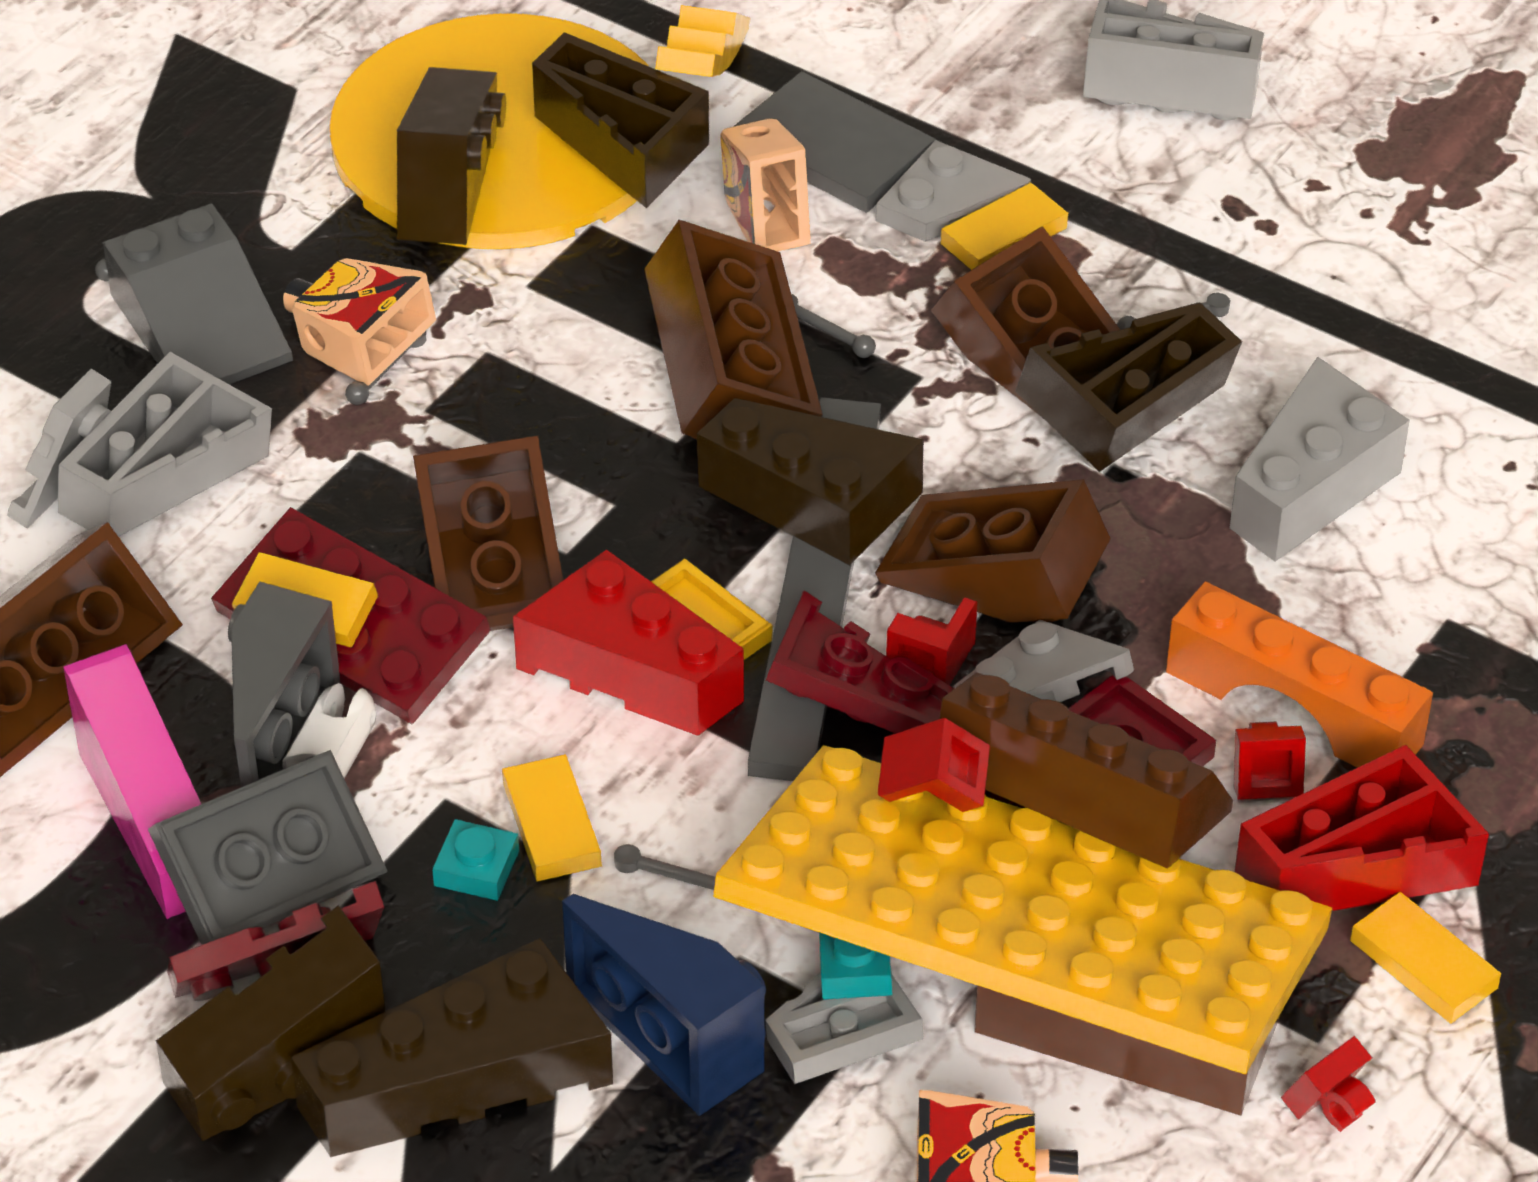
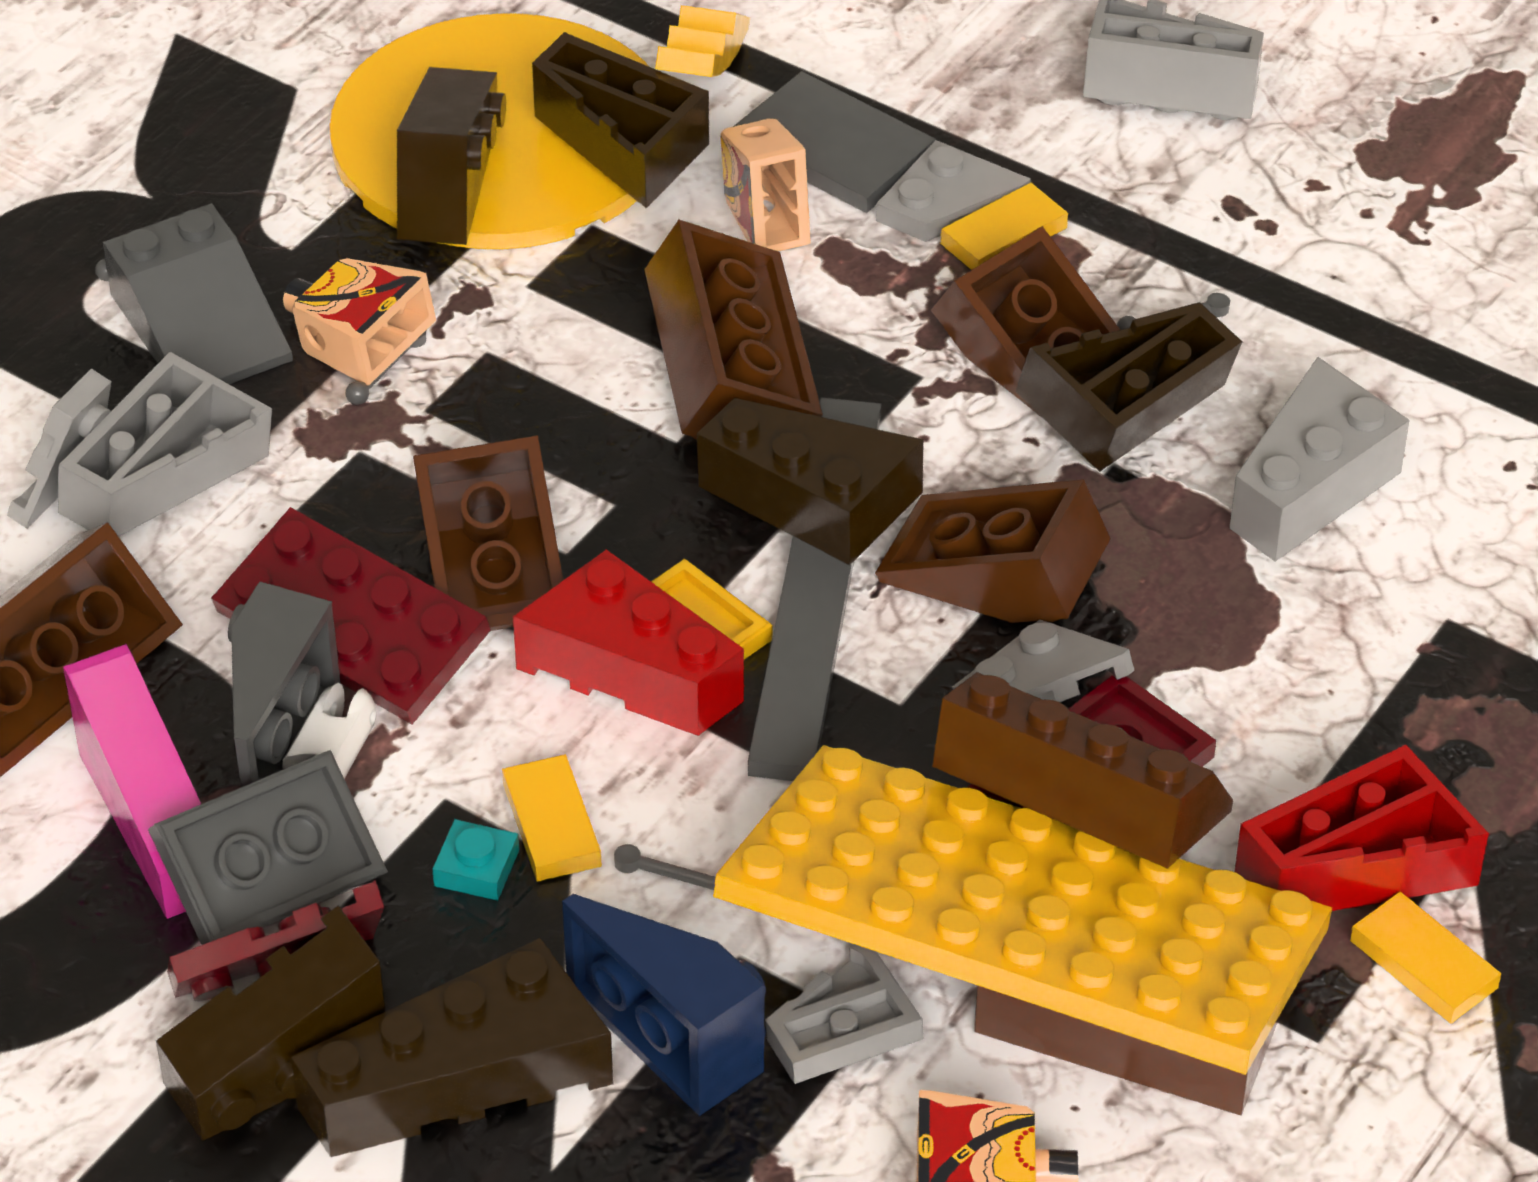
yellow tile [232,552,378,648] -> none
dark red wing [766,590,954,733] -> none
dark grey hinge [791,294,876,358] -> none
teal plate [819,932,893,1000] -> none
red panel [877,718,990,812] -> none
red panel [886,597,978,685] -> none
orange arch [1166,581,1433,768] -> none
red tile [1233,721,1306,800] -> none
red tile [1280,1036,1376,1132] -> none

